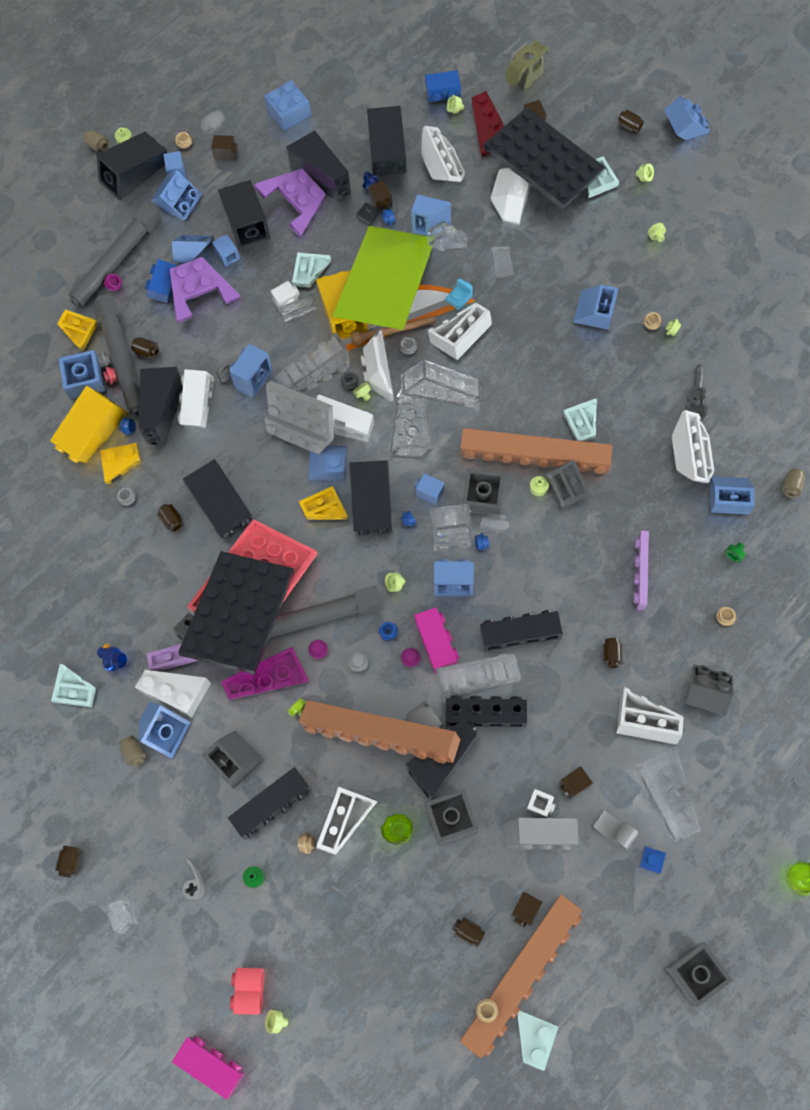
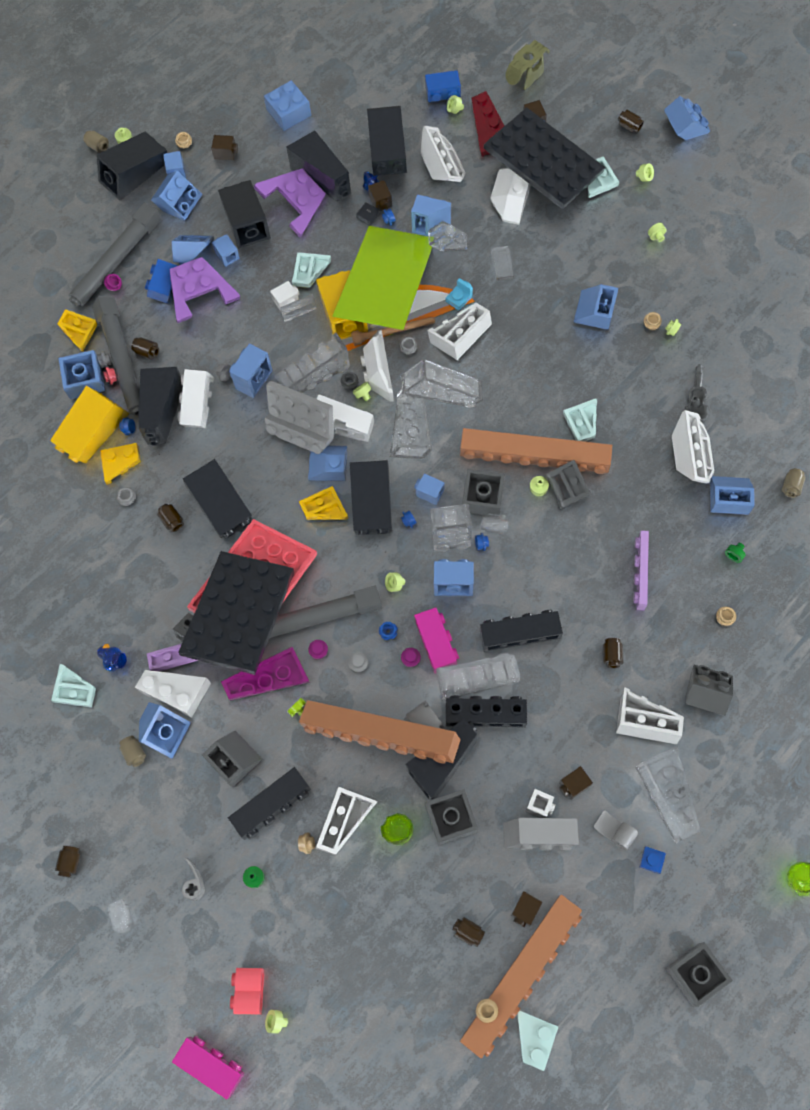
clear brick [201,110,225,134] -> none

